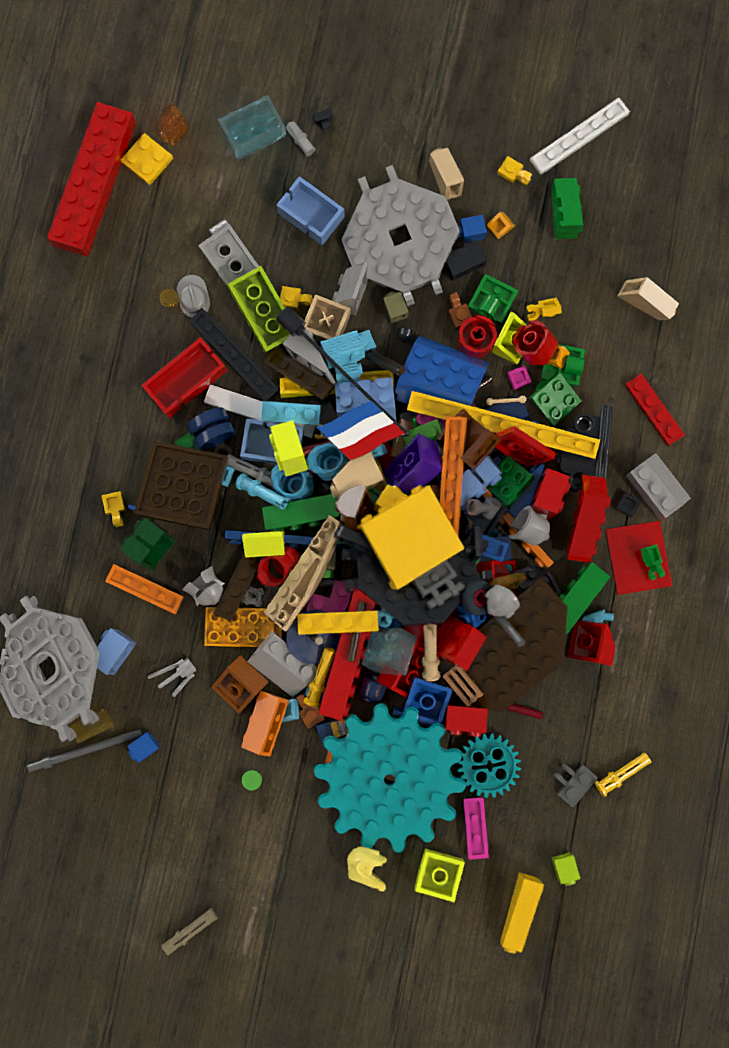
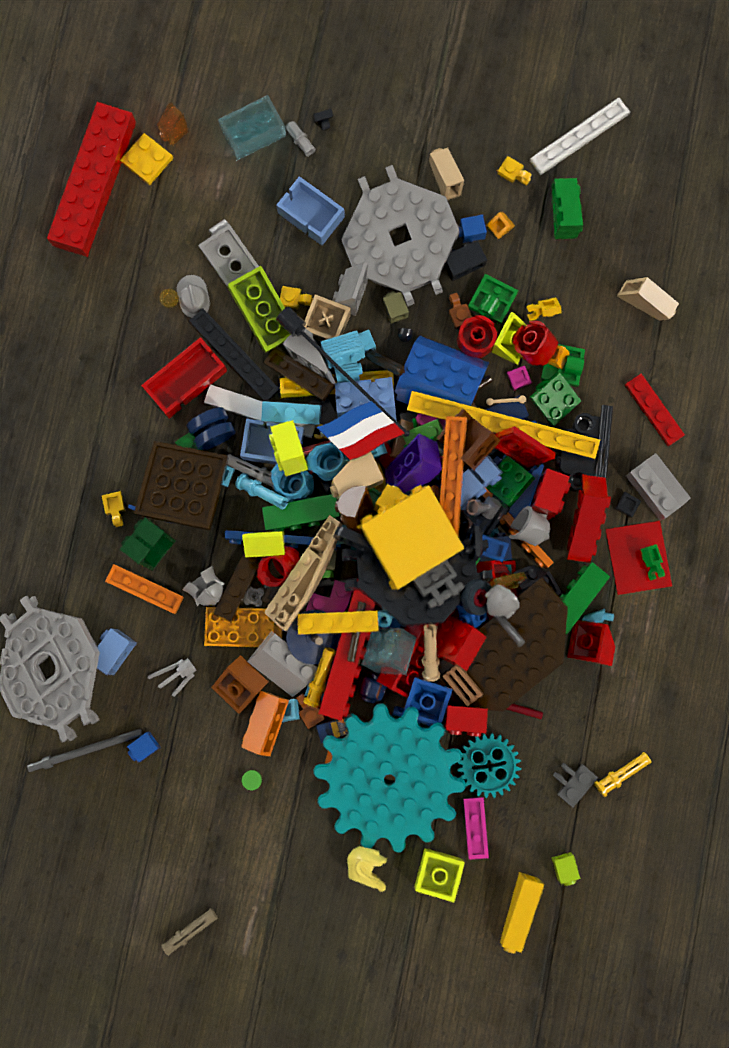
clear yellow tile [70,708,114,744] -> none

